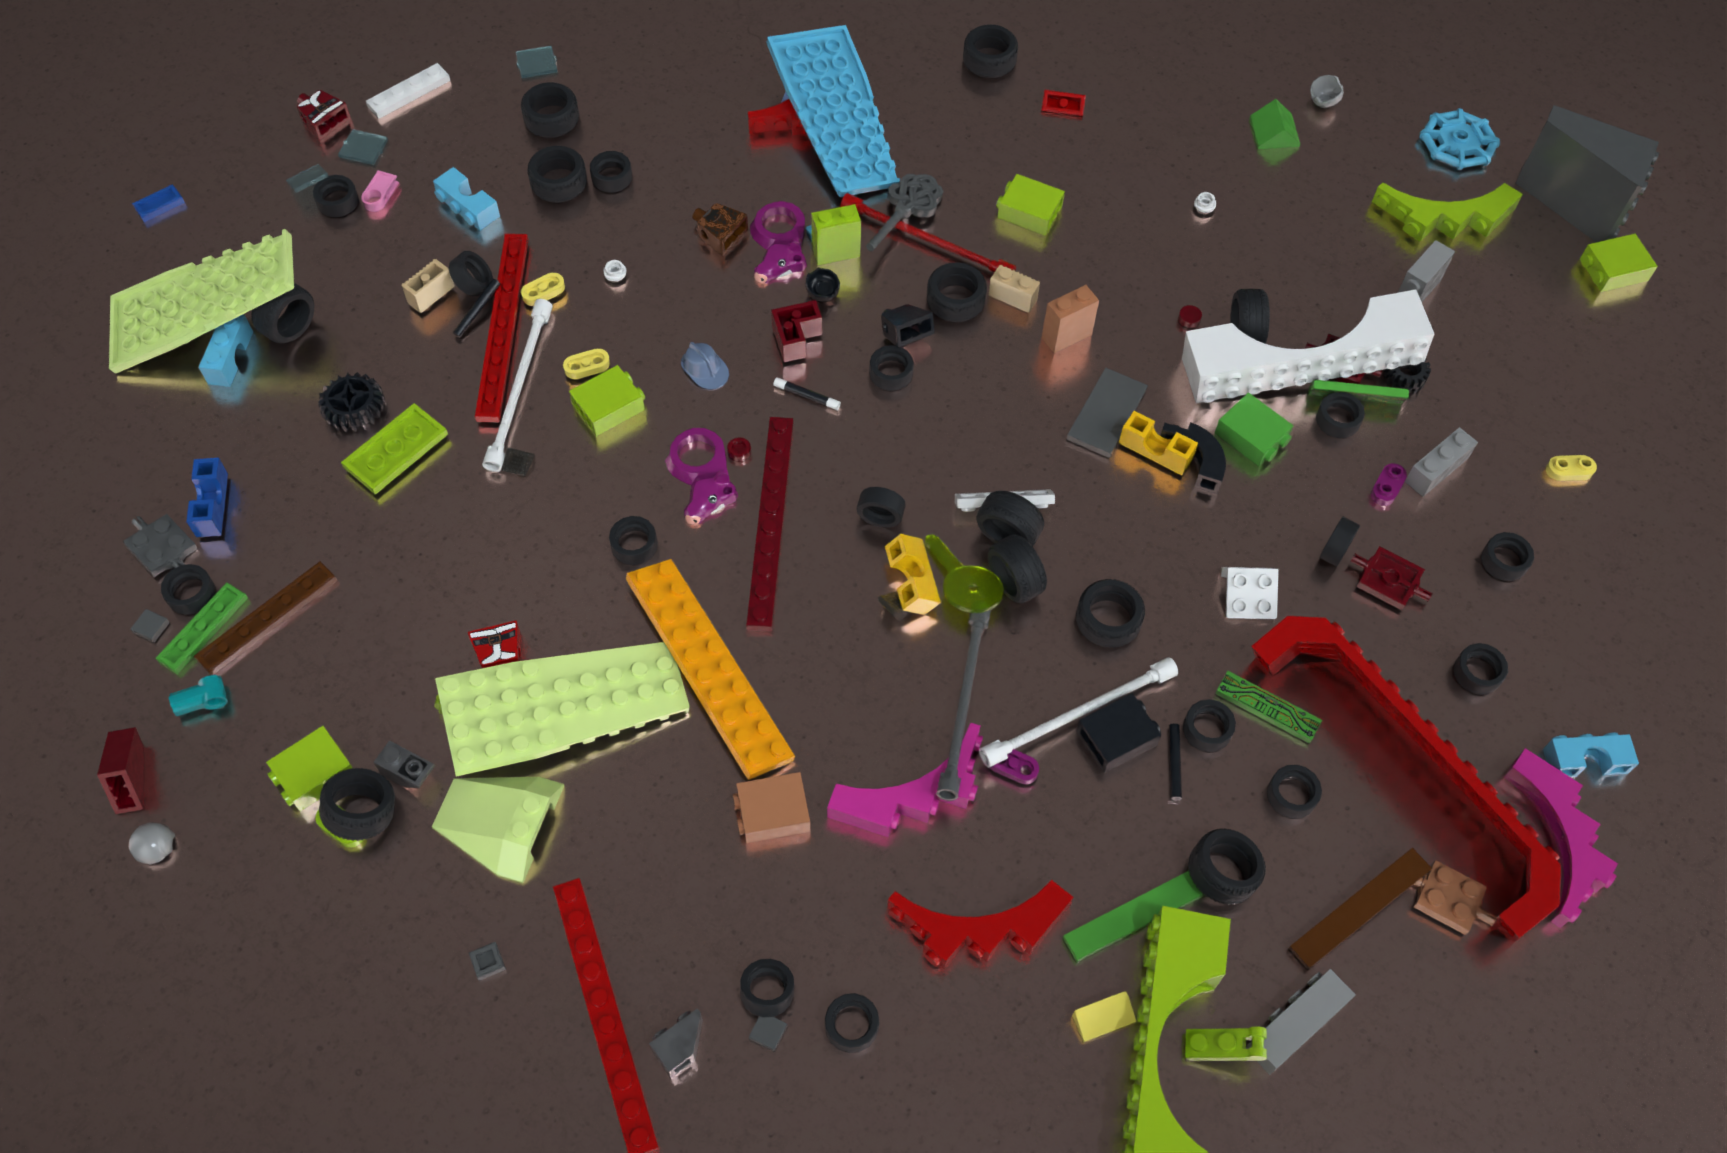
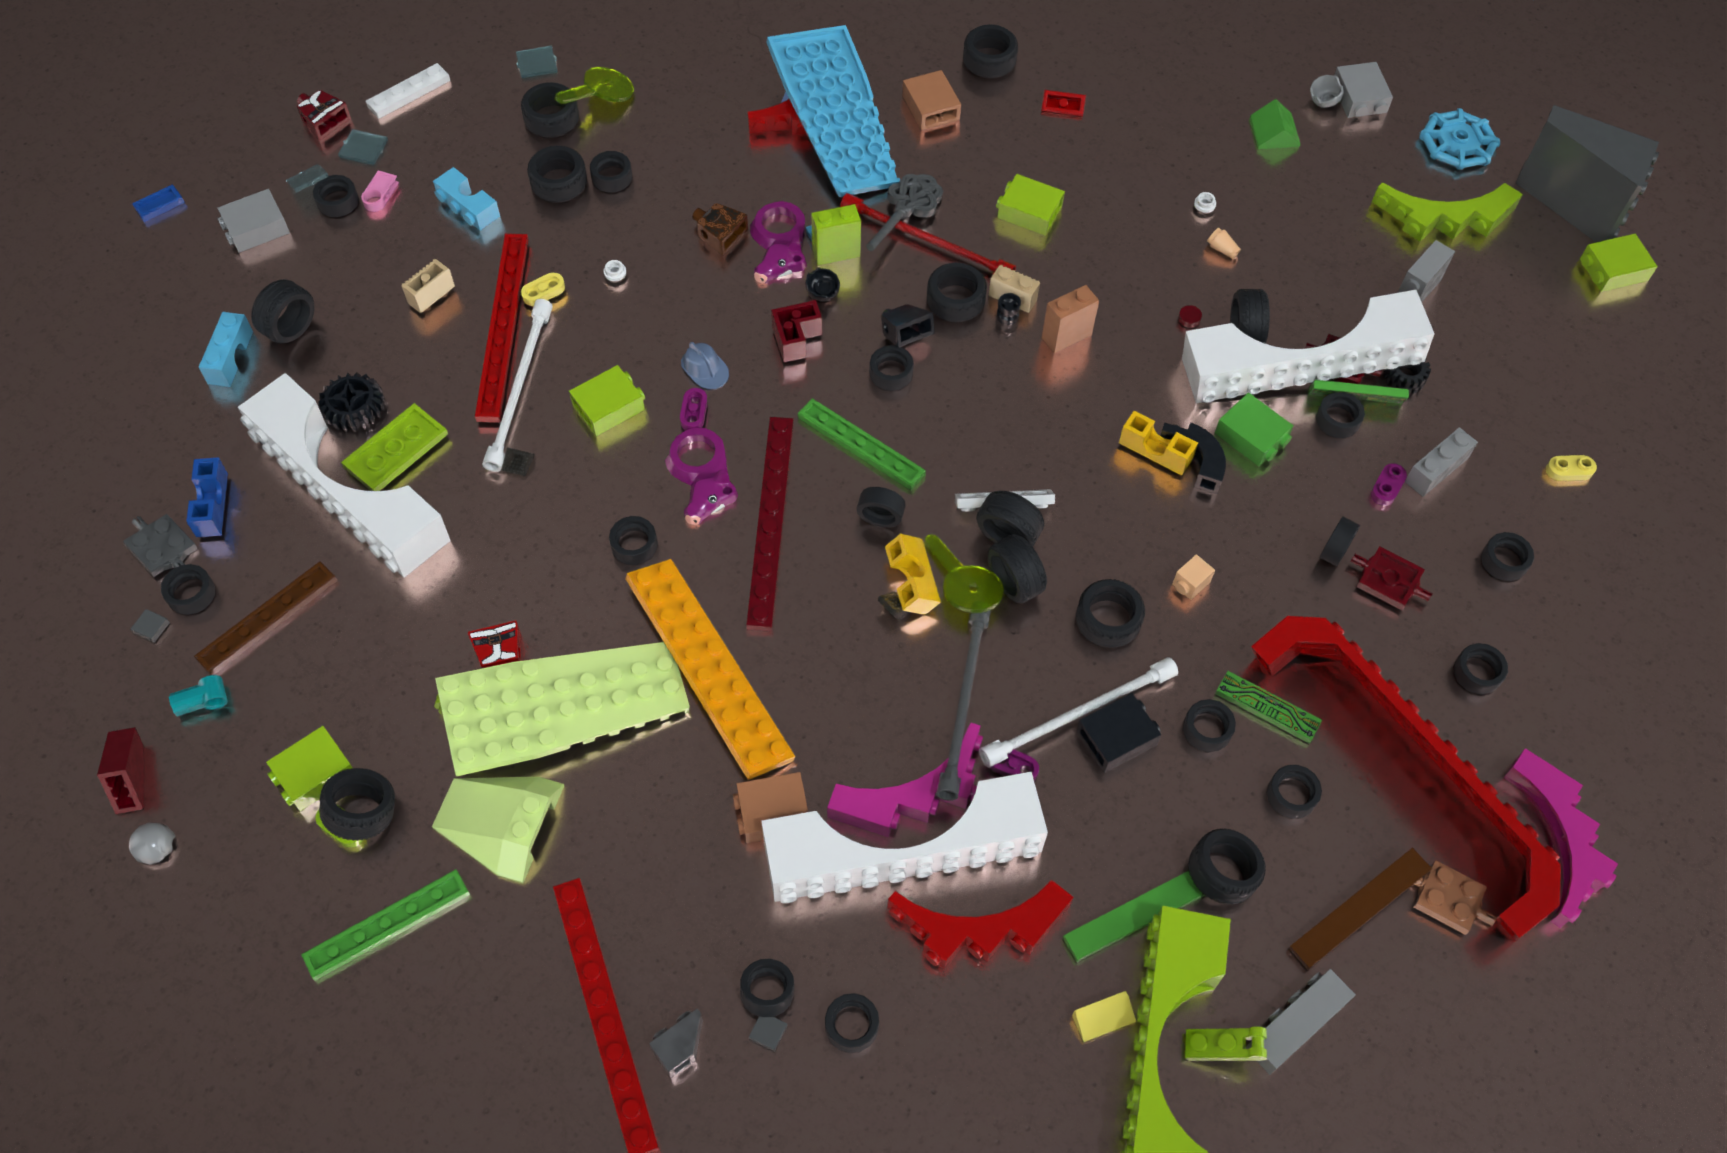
yellowish green wing [109,229,294,374] -> none
bright green tile [155,582,248,675] -> none
flat silver slope [374,740,435,788] -> none
black tyre [448,251,493,296] -> none
black bar [453,279,501,338] -> none
dark grey tile [469,942,506,981] -> none
light yellow plate [563,349,610,379] -> none
dark red tile [727,437,751,462] -> none
black bar [774,377,841,410] -> none
dark grey tile [1066,367,1148,458] -> none
black bar [1169,723,1182,801] -> none
white bracket [1221,567,1278,619] -> none
medium azure arch [1543,732,1639,777] -> none
none -> light grey brick [217,188,290,253]
none -> white arch [238,373,451,578]
none -> bright green tile [301,869,470,981]
none -> clear neon green piece [555,67,634,104]
none -> magenta plate [680,388,708,430]
none -> white arch [762,772,1048,903]
none -> bright green tile [798,398,926,491]
none -> nougat brick [902,70,961,130]
none -> black wheel [996,293,1021,325]
none -> light nougat brick [1172,554,1215,600]
none -> light nougat cone [1207,228,1241,259]
none -> light grey brick [1334,62,1393,118]

